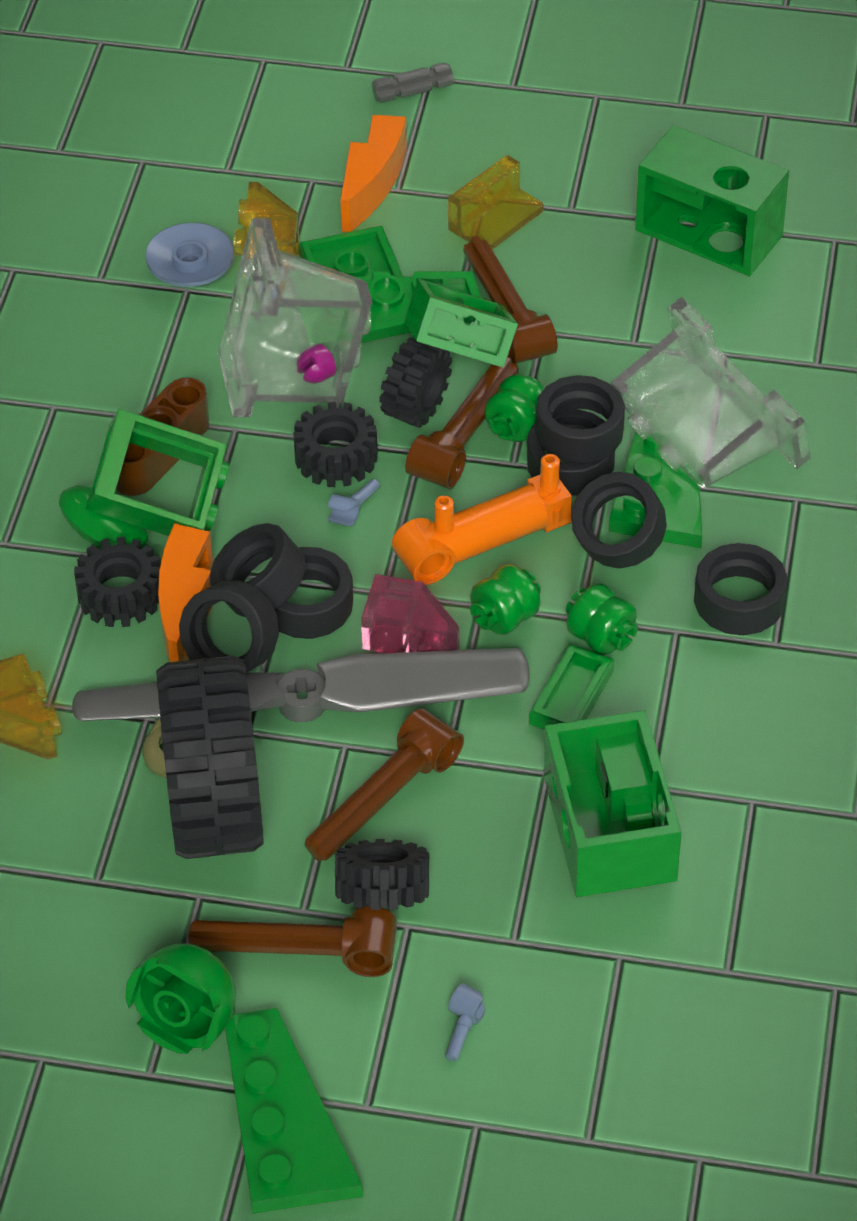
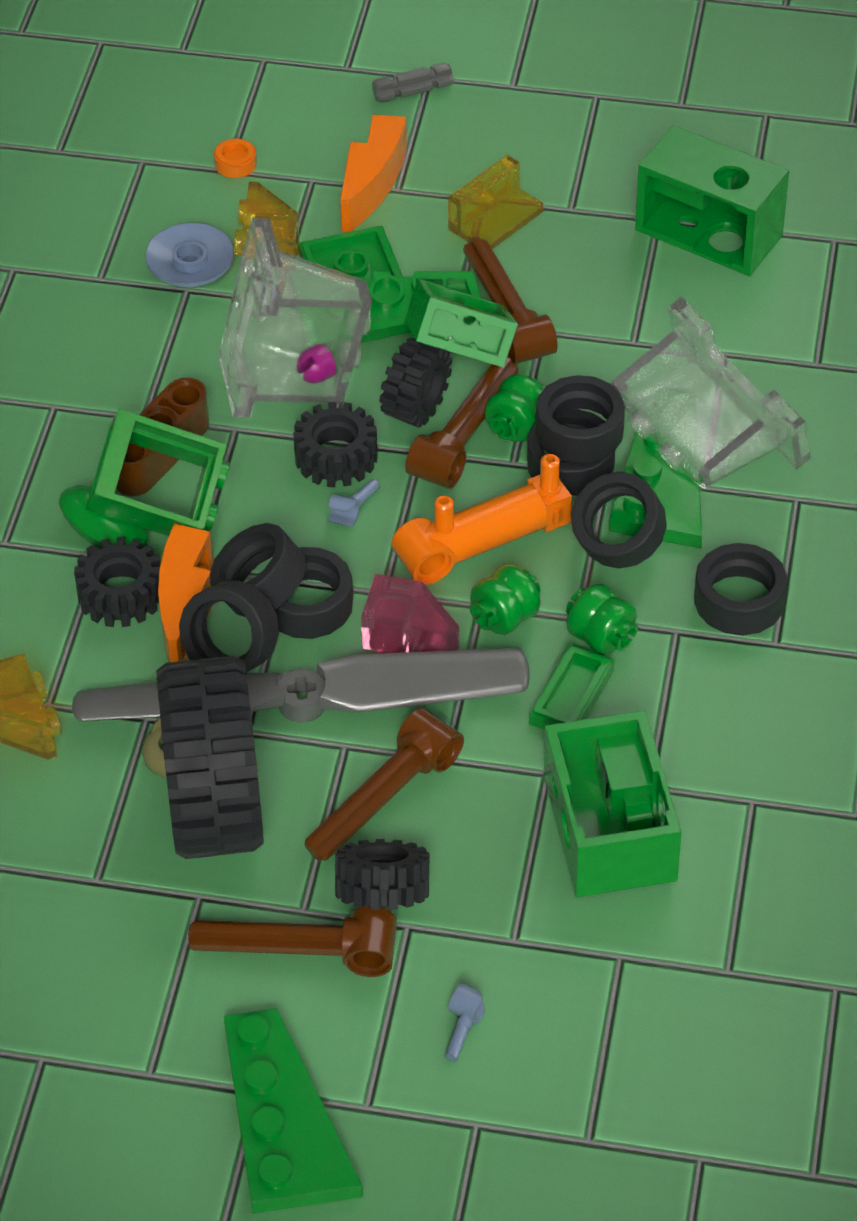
green cylinder [125,944,236,1054] -> none
none -> orange tile [214,138,257,178]

